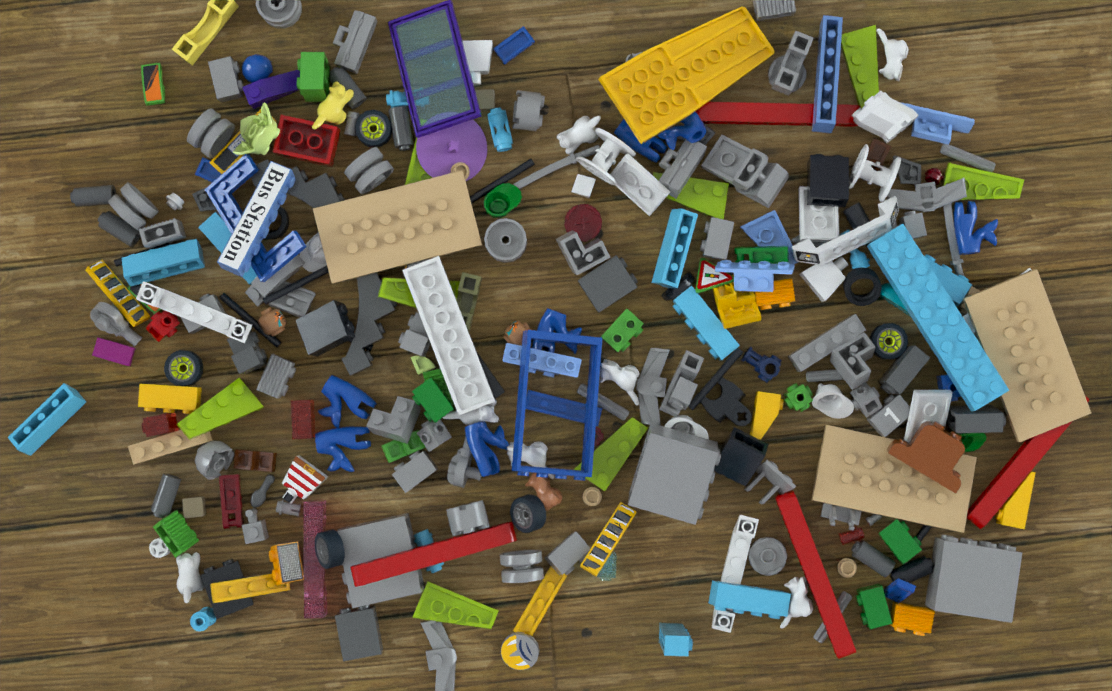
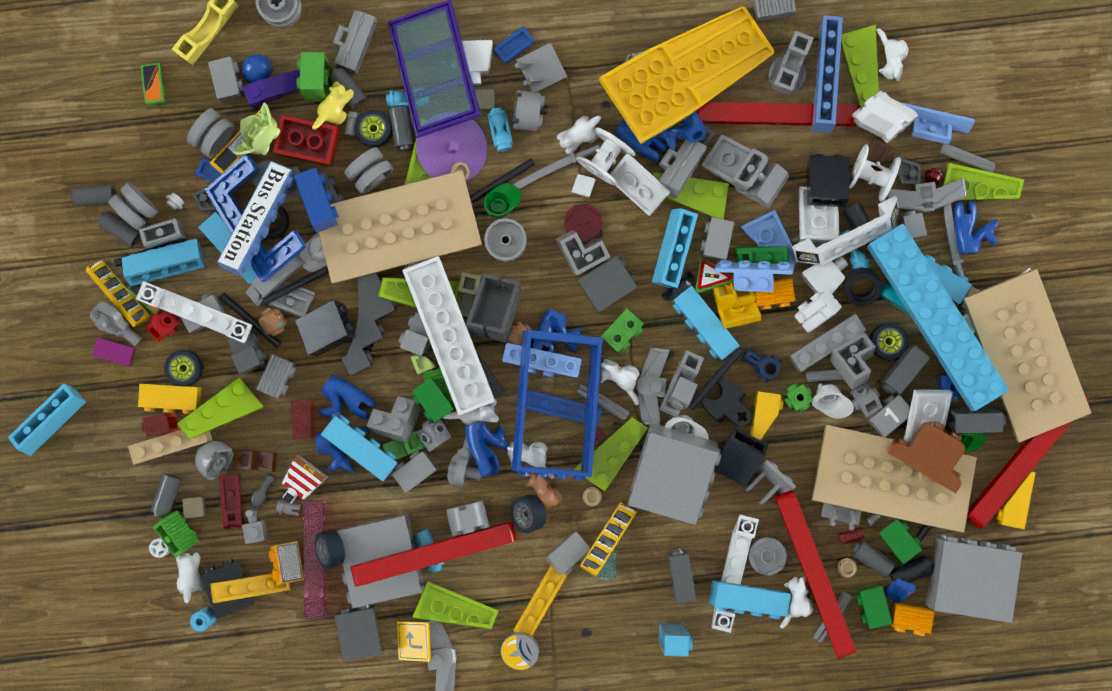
light grey wheel [500,550,544,583] -> none
none -> blue brick [294,167,339,233]
none -> medium azure brick [321,415,397,481]
none -> yellow piece [397,621,431,662]
none -> dark grey piece [466,273,523,343]
none -> light grey plate [514,43,567,92]
none -> dark grey brick [666,547,696,604]
none -> white brick [795,290,841,333]

